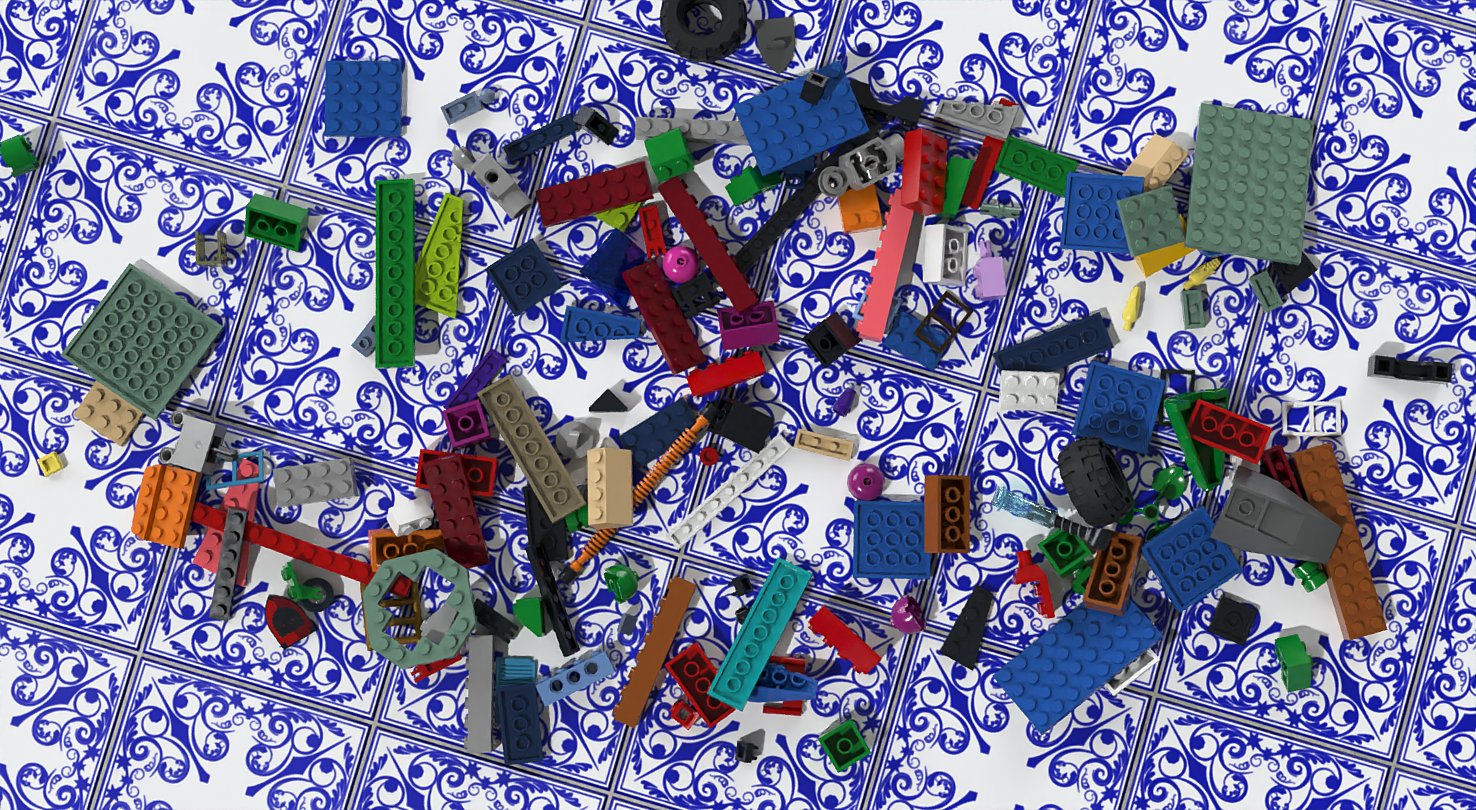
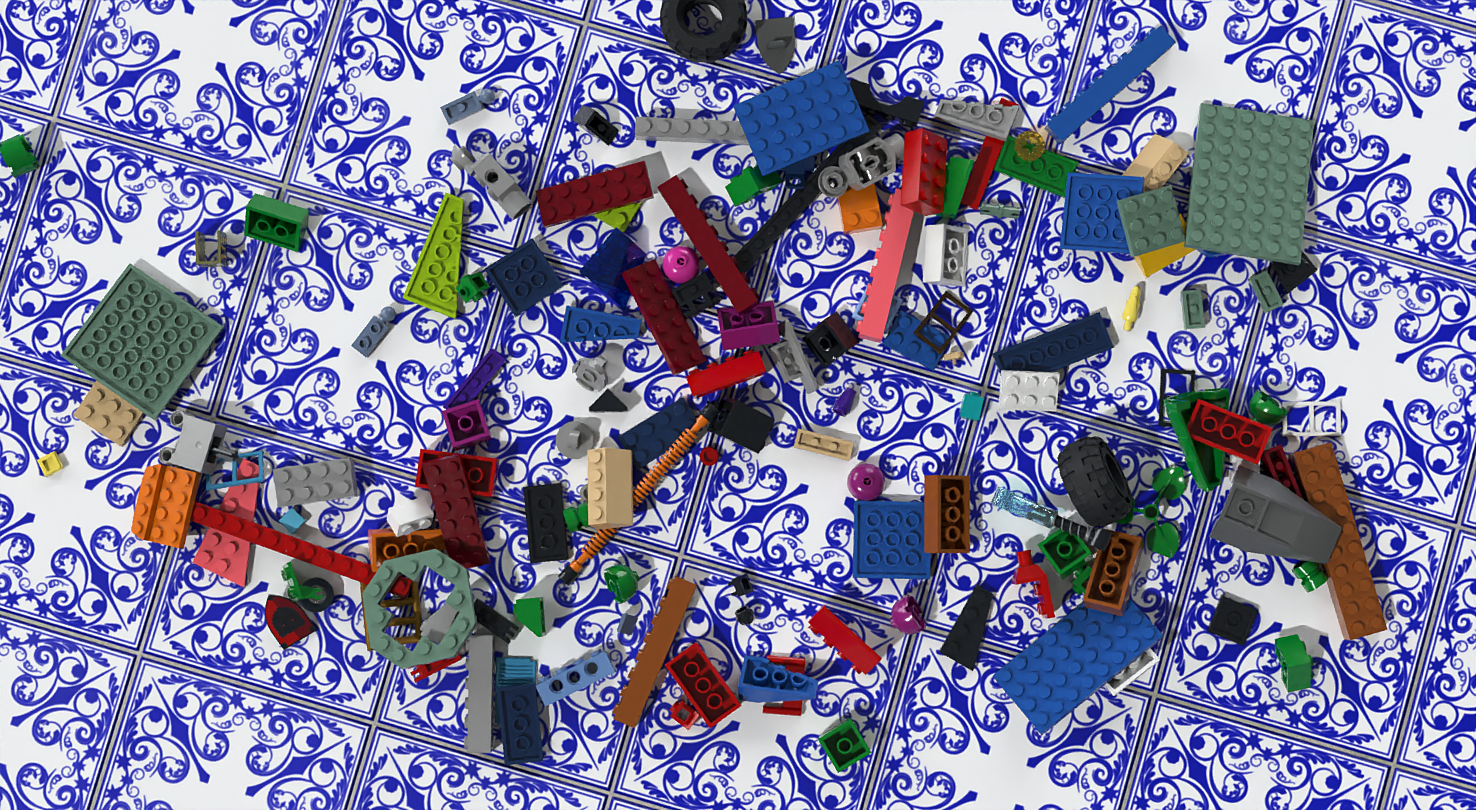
black plate [209,506,249,622] -> none
blue plate [325,61,402,137] -> none
green plate [375,178,415,369] -> none
dark tan plate [477,374,587,524] -> none
dark blue tile [503,113,579,165] -> none
black plate [525,542,580,657] -> none
red hinge [638,205,666,259] -> none
green slope [644,127,695,183] -> none
white tile [666,433,792,550] -> none
teal plate [707,557,813,712] -> none
black tile [735,740,759,763] -> none
black brick [799,70,829,106] -> none
lavender brick [973,240,1007,302] -> none
blue plate [1071,360,1166,455] -> none
blue plate [1141,505,1243,613] -> none
light yellow piece [1183,258,1221,290] -> none
black arch [1367,355,1453,384] -> none
none -> medium azure tile [279,507,307,534]
none -> green brick [456,271,490,303]
none -> light grey tile [572,355,608,392]
none -> light grey bracket [769,319,819,394]
none -> tan piece [944,351,964,365]
none -> teal brick [959,391,984,421]
none -> clear yellow gear [1014,131,1045,161]
none -> blue brick [1044,25,1176,145]
none -> green cylinder [1249,389,1289,426]

